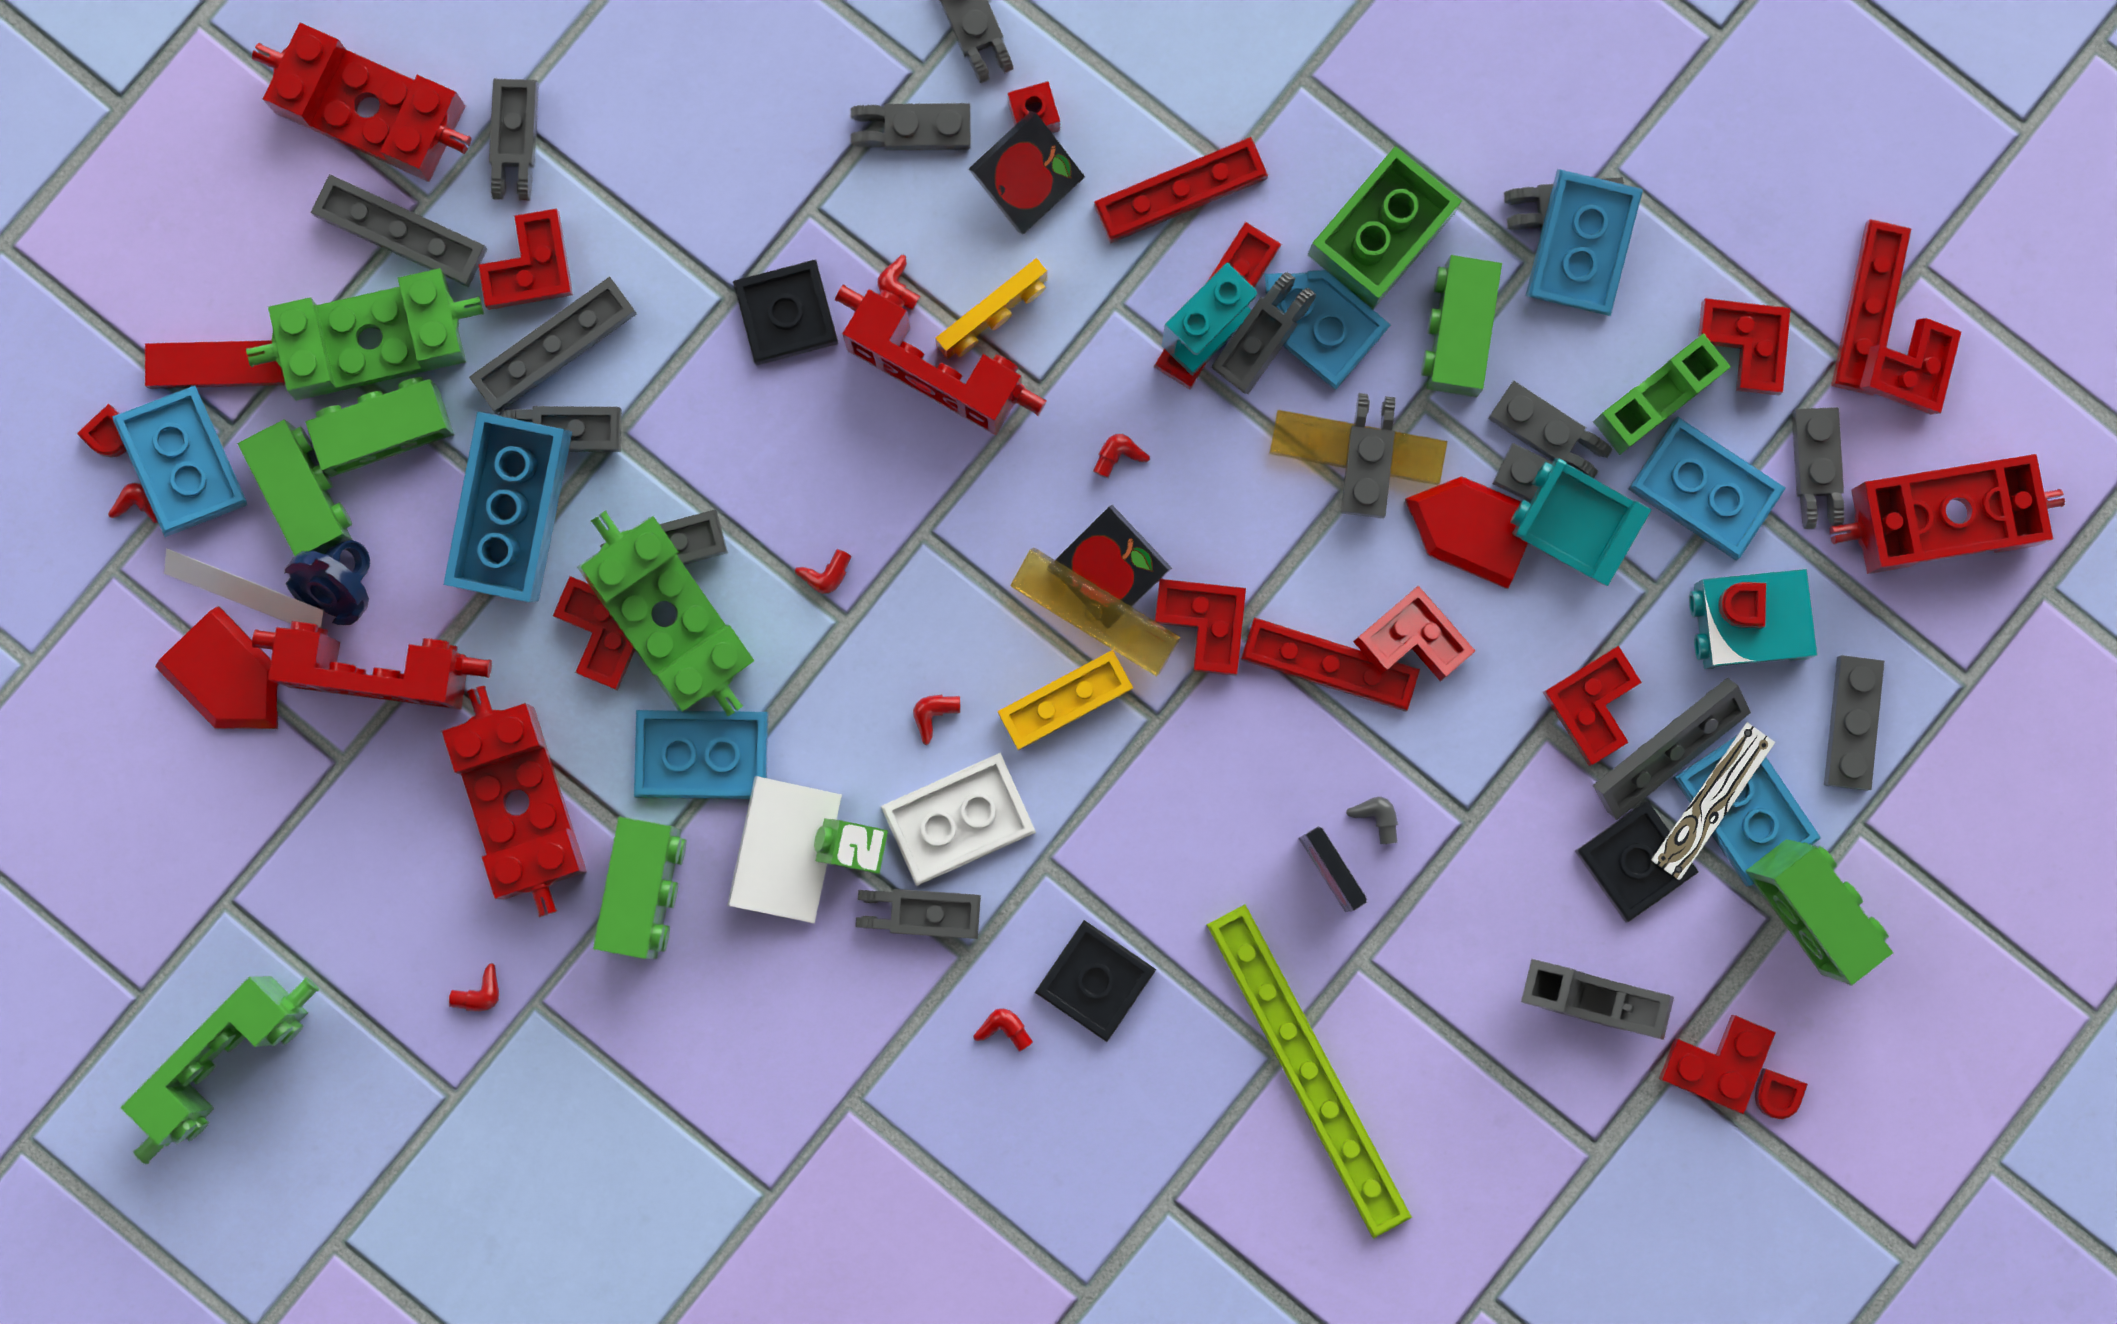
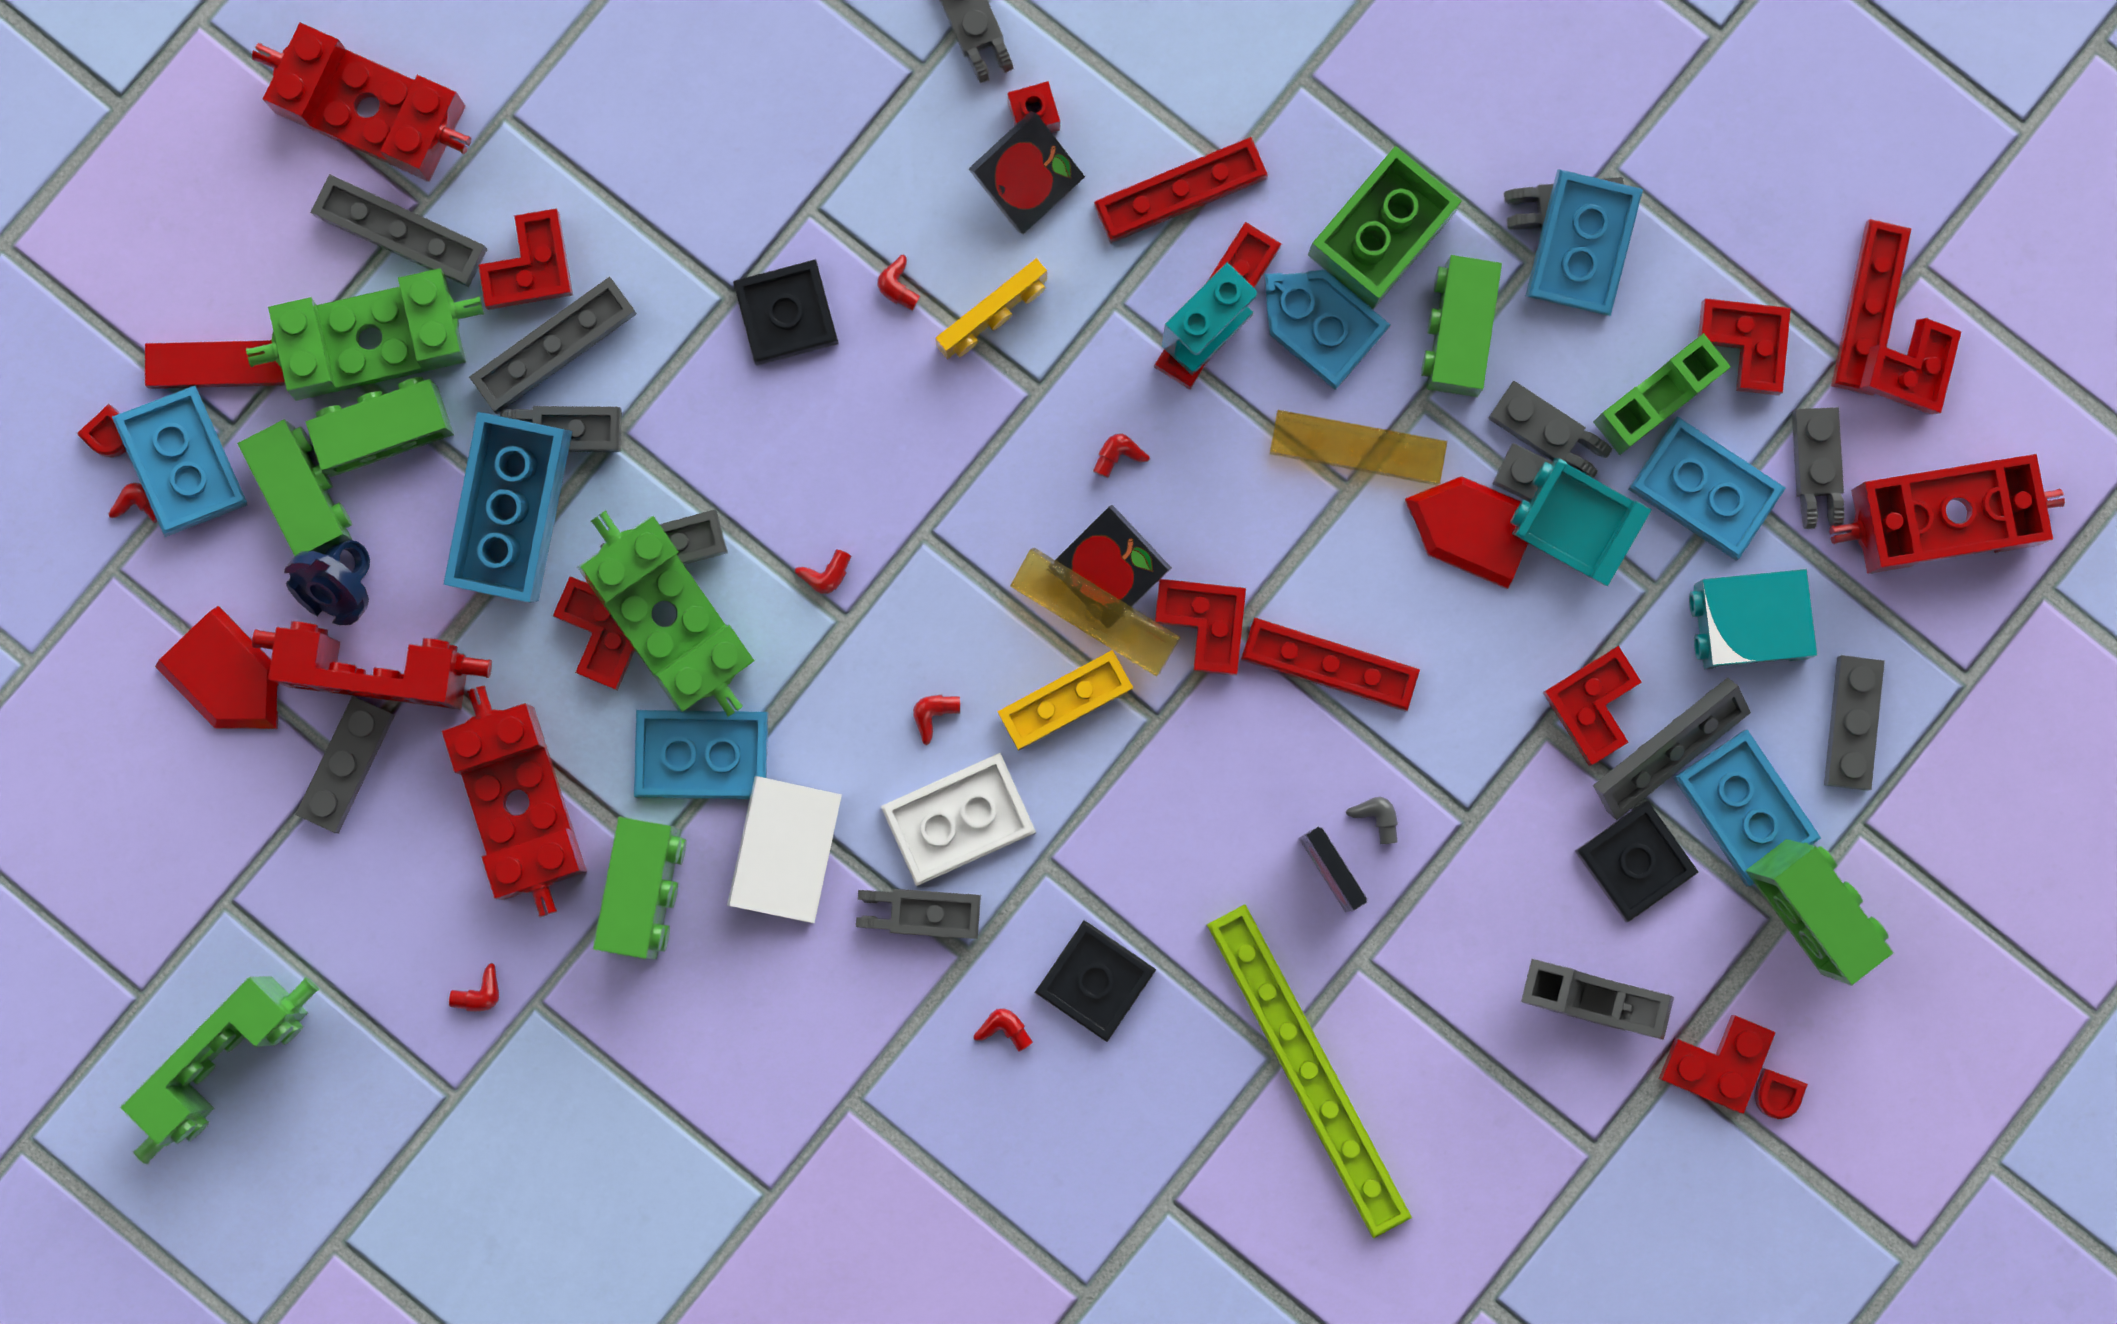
white sticker [164,548,323,628] -> none
dark grey hinge [489,79,539,200] -> none
brick [814,818,888,874] -> none
red brick [835,284,1047,436] -> none
dark grey hinge [851,103,971,150] -> none
dark grey hinge [1211,272,1316,394] -> none
dark grey hinge [1341,393,1396,519] -> none
plate [1353,585,1475,681] -> none
sticker [1651,722,1775,880] -> none
red tile [1719,582,1766,628] -> none
none -> dark grey plate [295,696,395,834]

